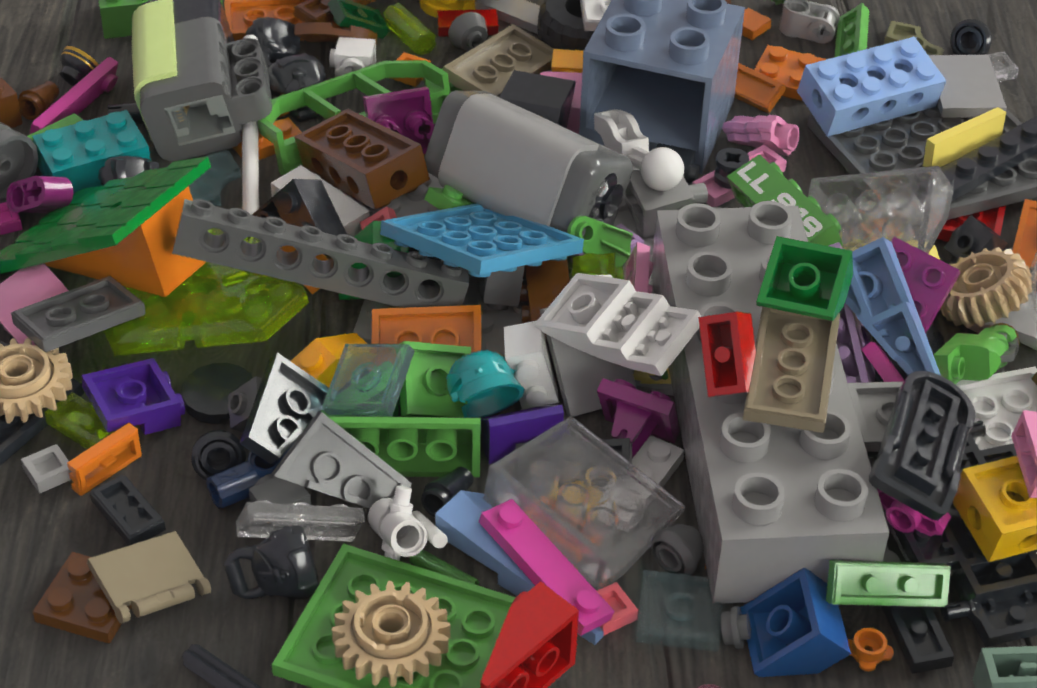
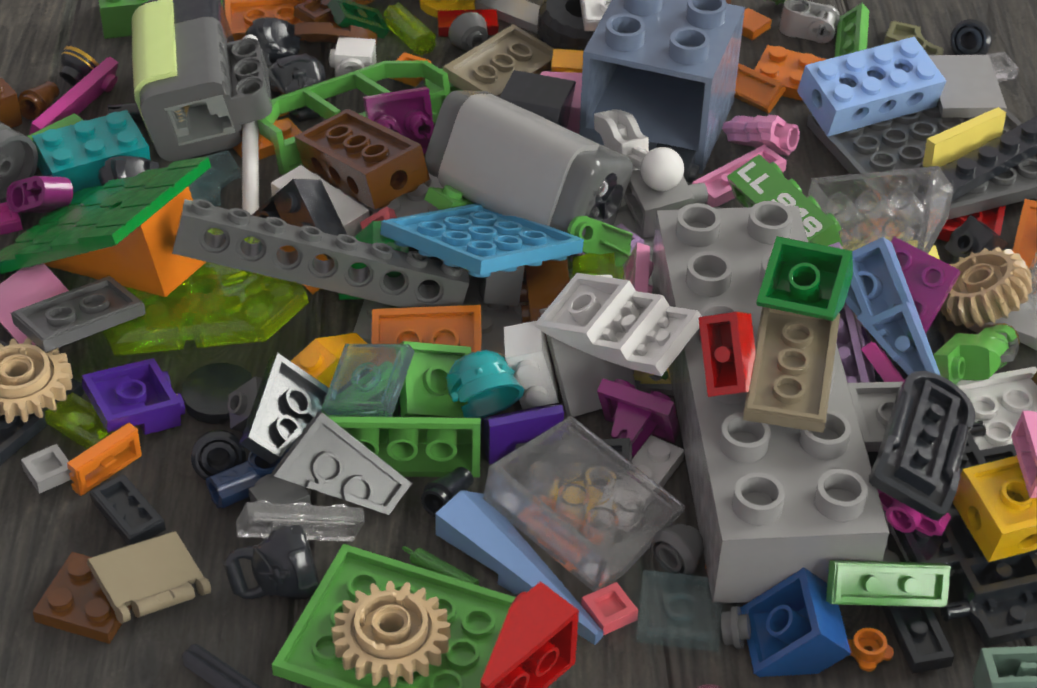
white pin [368,486,448,561] -> none
dark pink plate [478,499,615,636] -> none
black wheel [714,148,750,189] -> none

